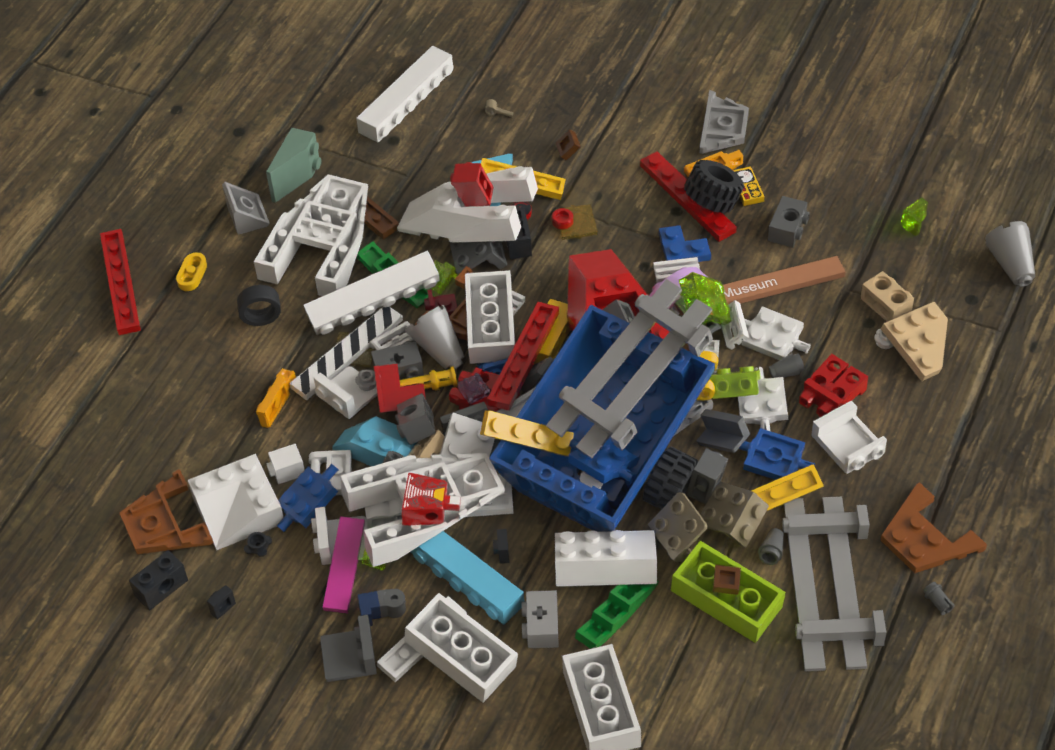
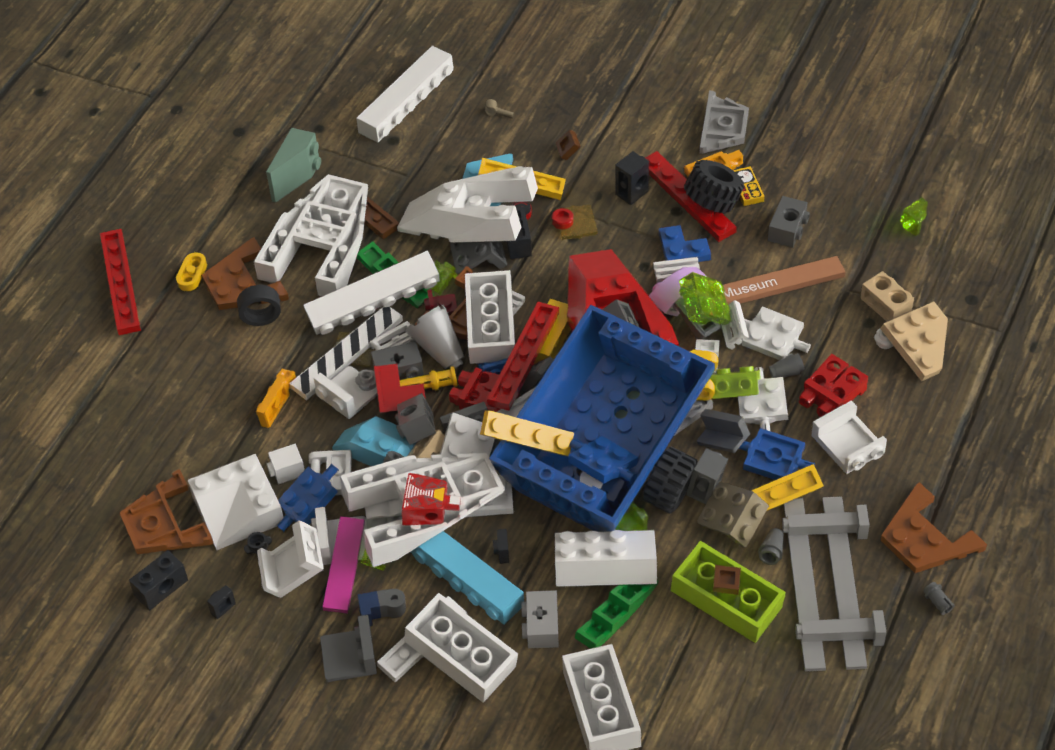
light grey slope [222,182,270,235] -> none
red brick [450,162,494,207] -> none
tile [458,373,490,404] -> none
light grey fence [546,279,713,459] -> none
dark tan bracket [648,492,707,562] -> none
light grey cone [985,221,1035,286] -> none
none -> dark orange wing [202,237,289,310]
none -> white panel [257,520,324,598]
none -> black brick [615,151,649,205]
none -> clear neon green bracket [615,502,648,531]

